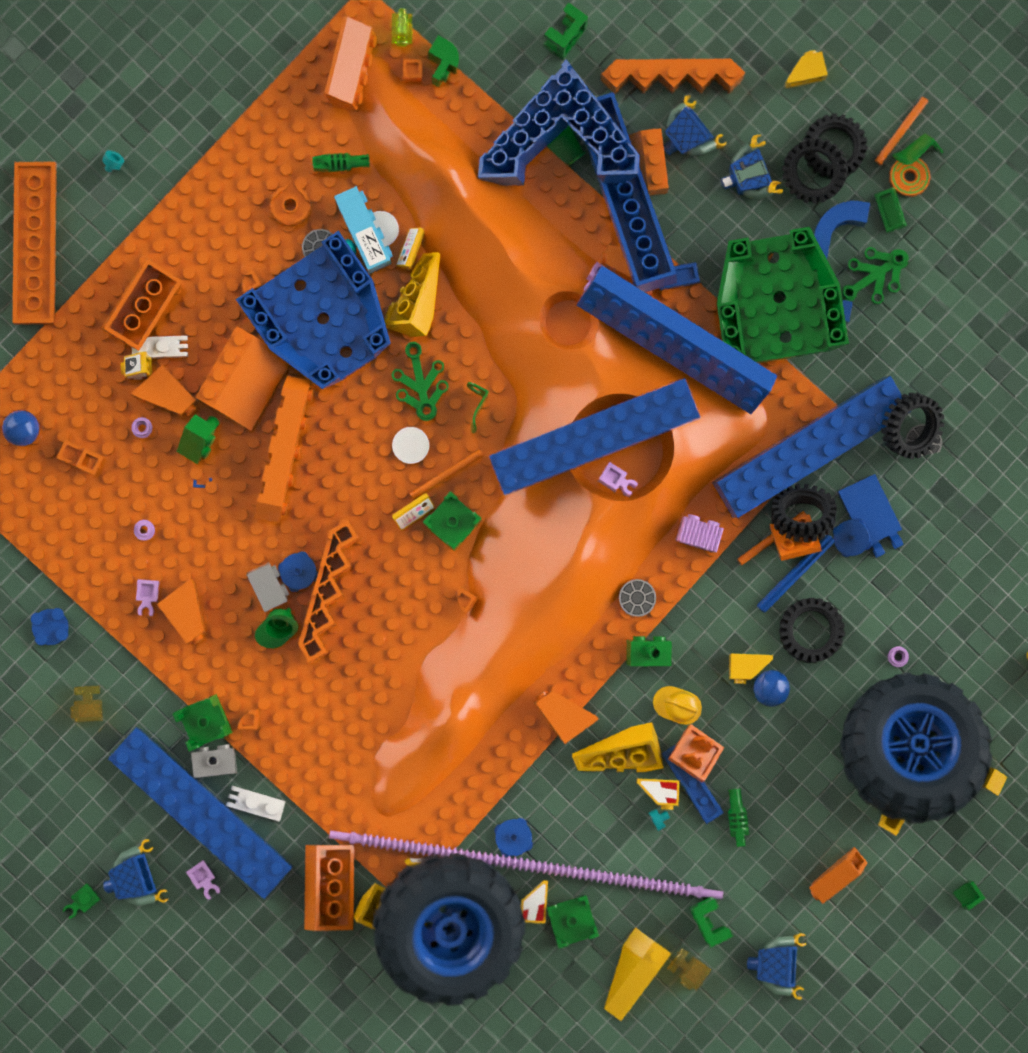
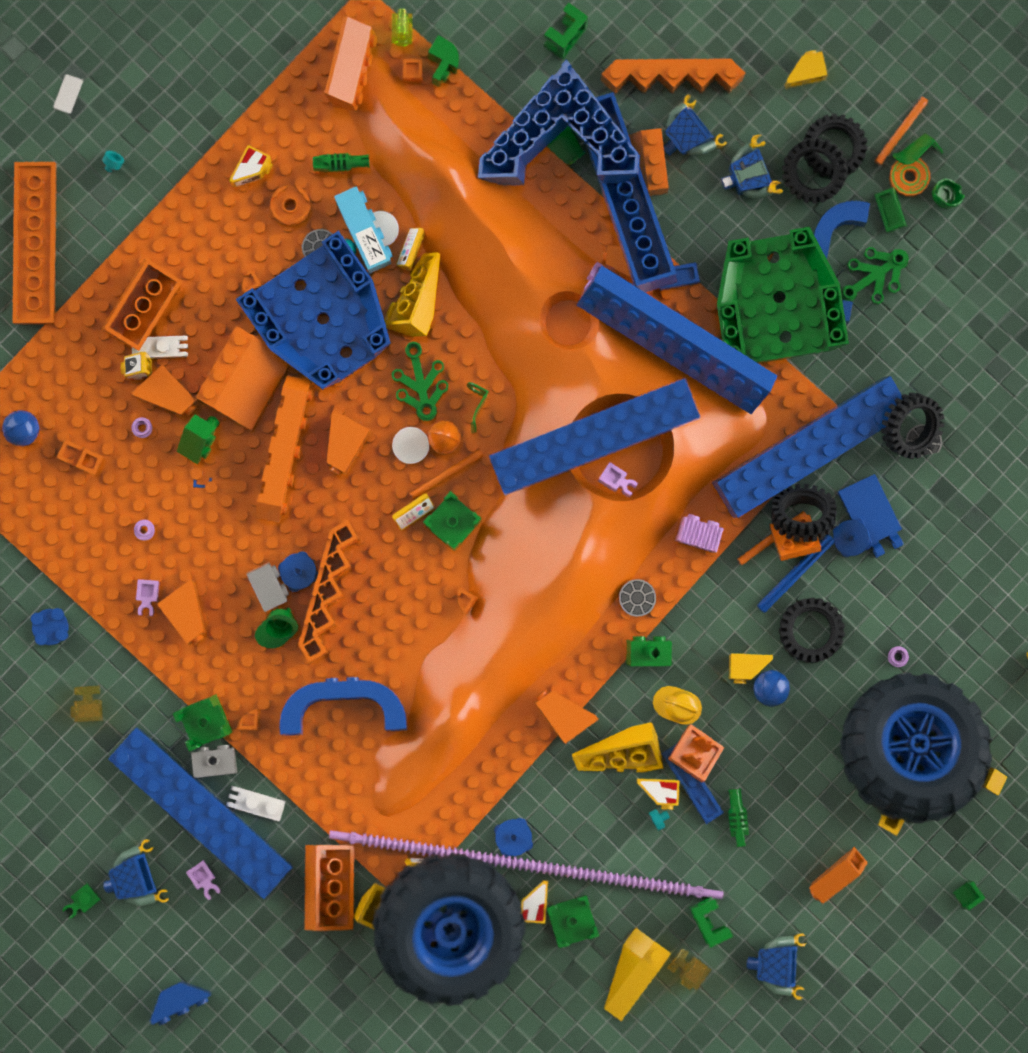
none -> white sticker [53,74,83,113]
none -> blue slope [150,981,212,1026]
none -> slope [229,145,273,187]
none -> blue arch [280,677,407,736]
none -> orange slope [327,410,371,476]
none -> orange helmet [428,420,461,455]
none -> green hair [932,178,965,209]

